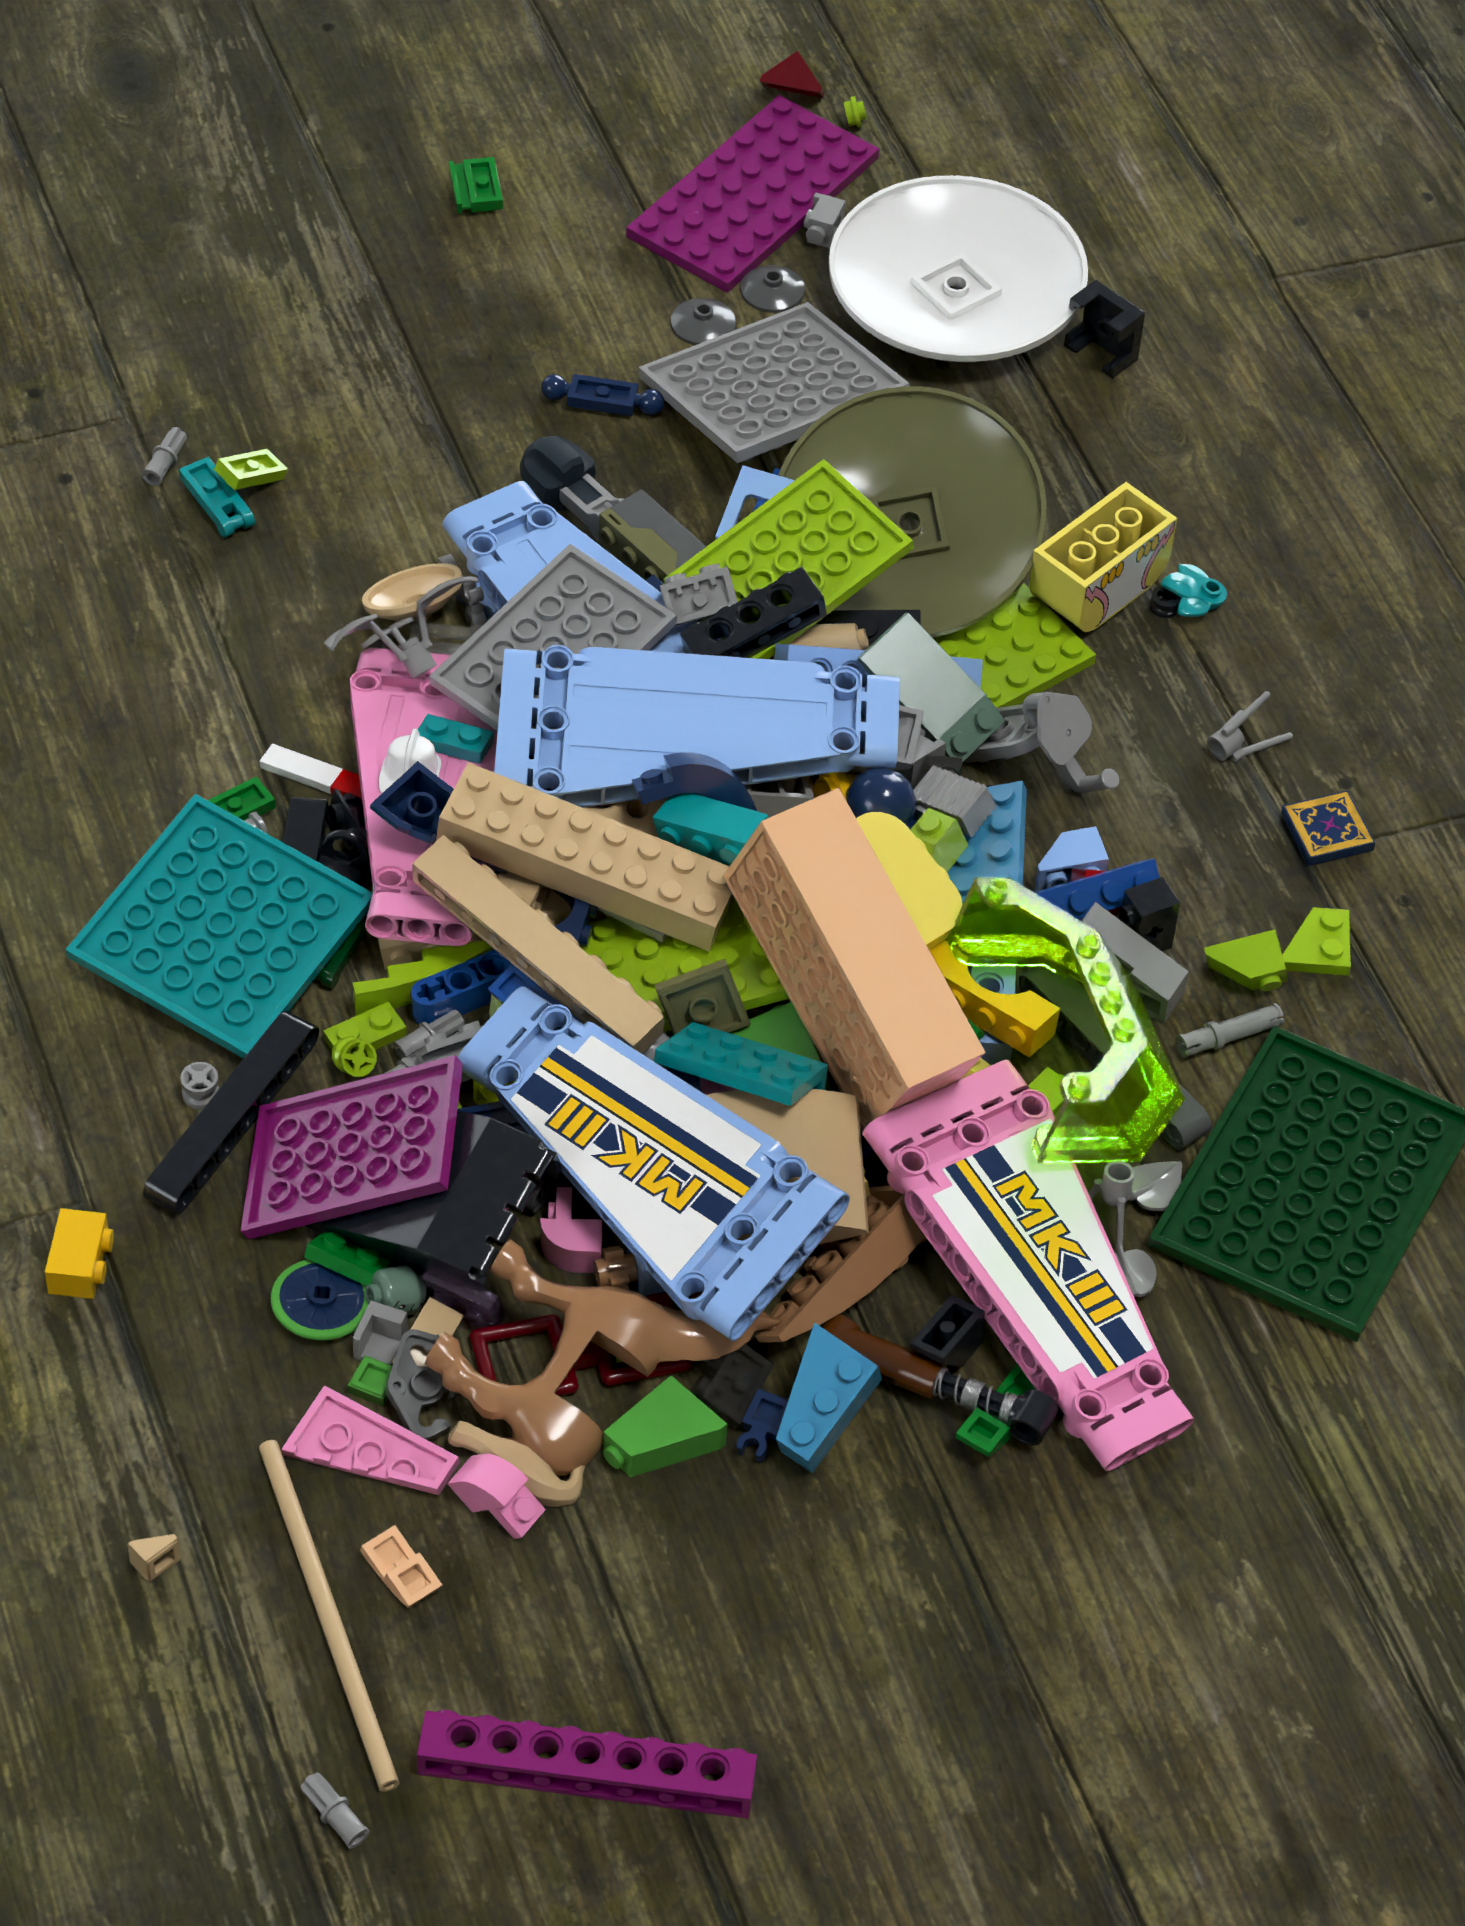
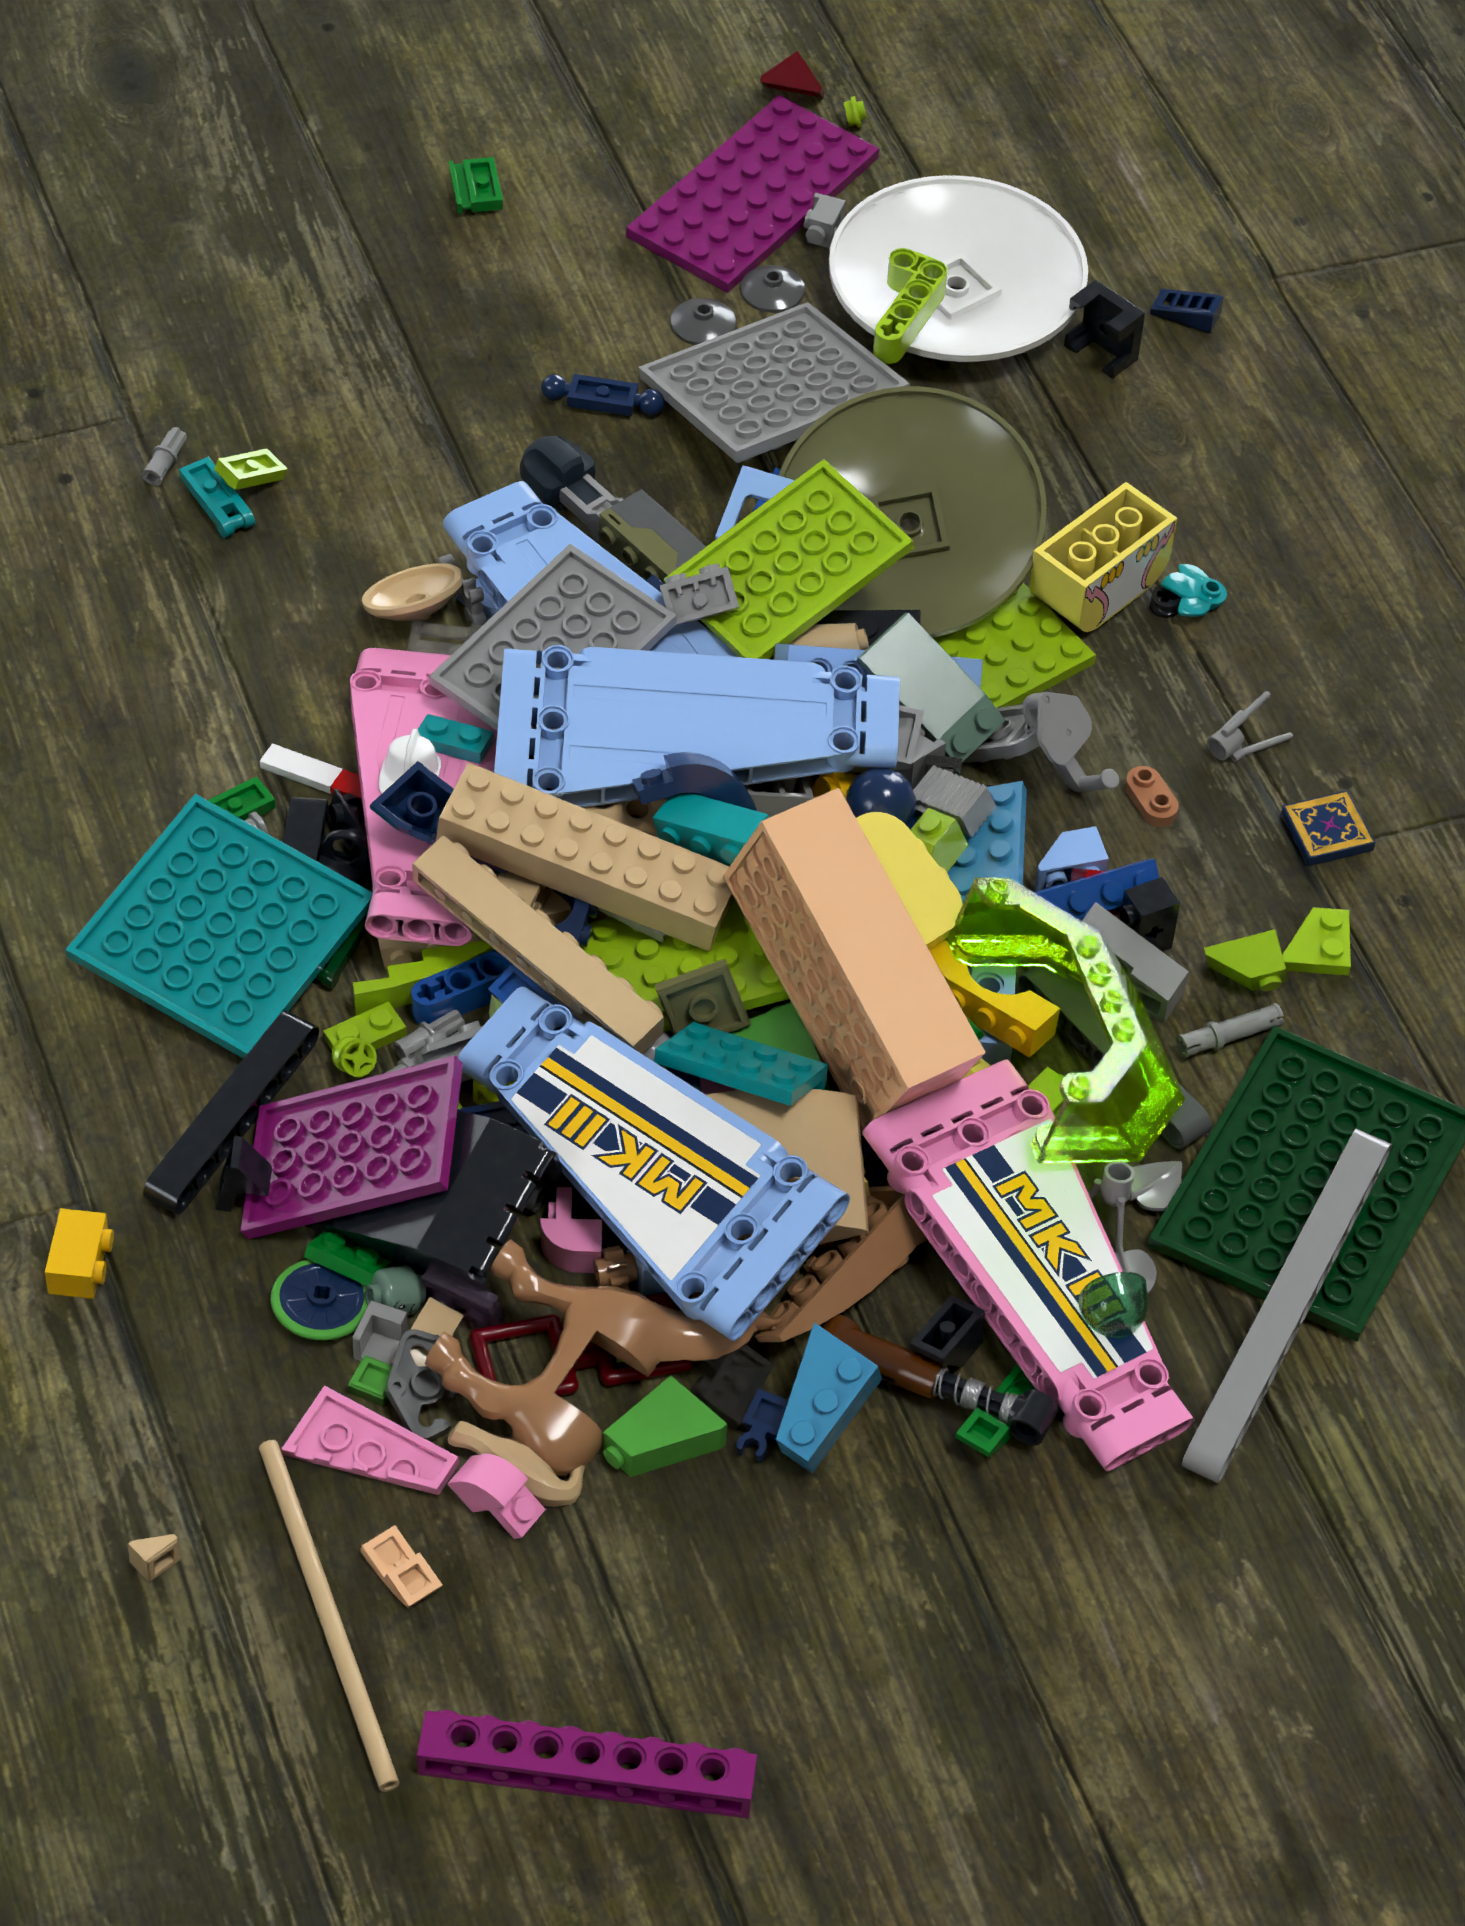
light grey wheel [180,1062,219,1110] -> none
light grey axle [301,1773,370,1849] -> none
light grey plant [324,576,479,679] -> none
black brick [680,567,827,658] -> none
none -> black slope [216,1136,272,1212]
none -> lime beam [873,248,948,364]
none -> clear green helmet [1078,1272,1148,1338]
none -> nougat plate [1125,766,1179,827]
none -> dark blue slope [1150,289,1224,333]
none -> light grey beam [1182,1129,1392,1483]

